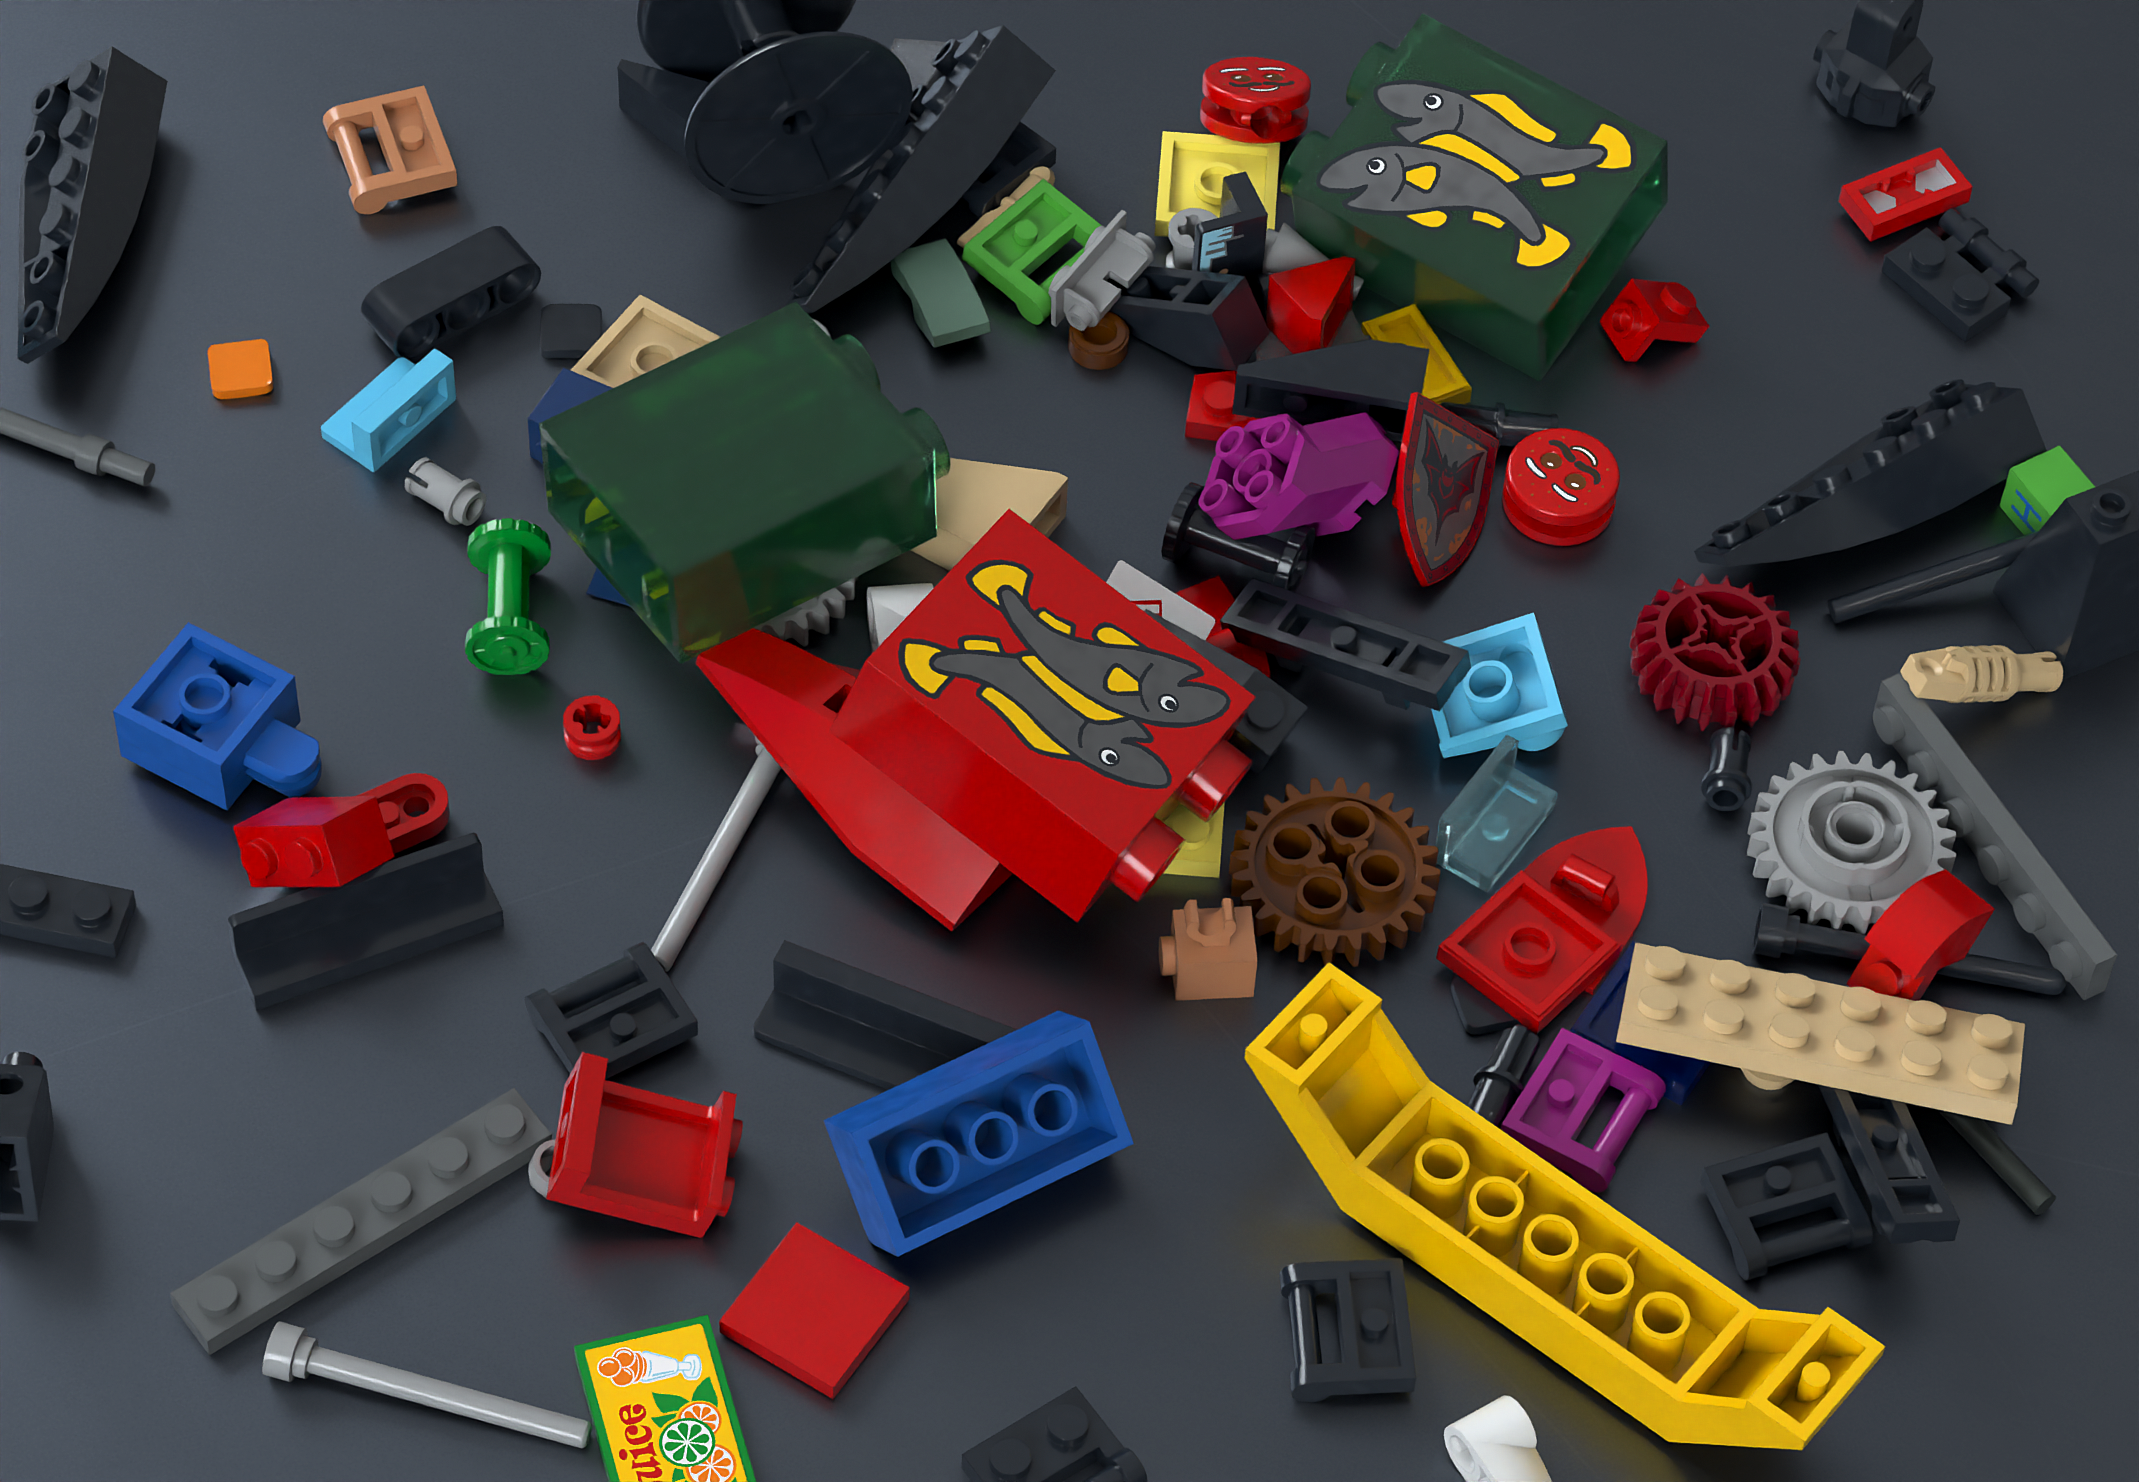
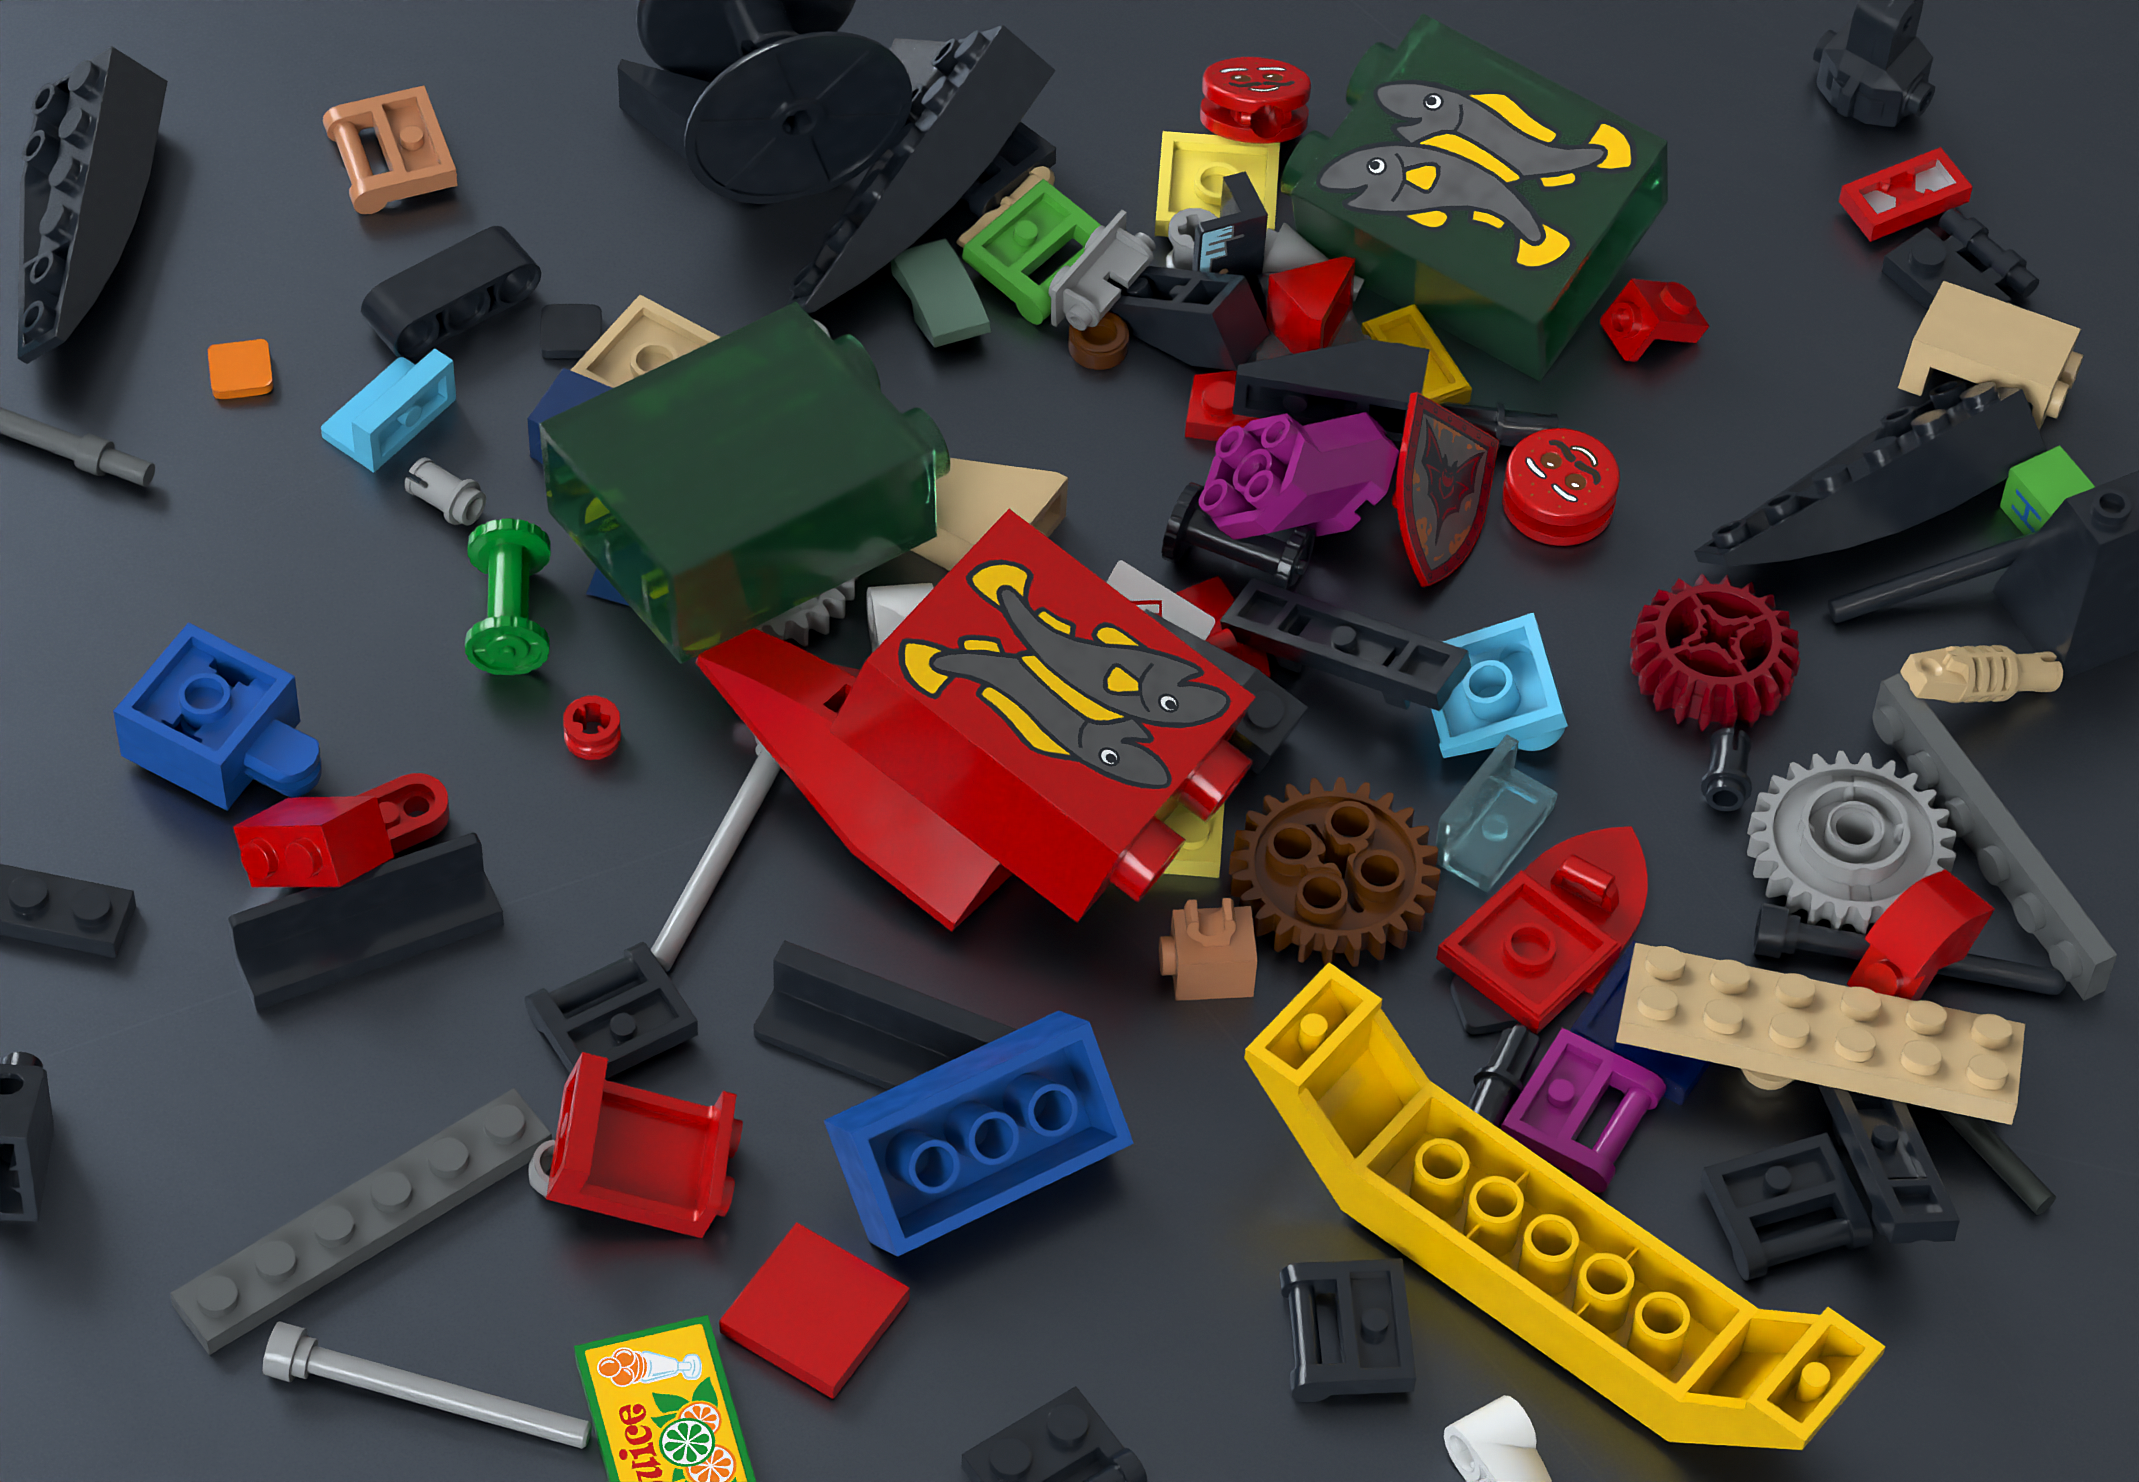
none -> tan panel [1898,281,2084,431]

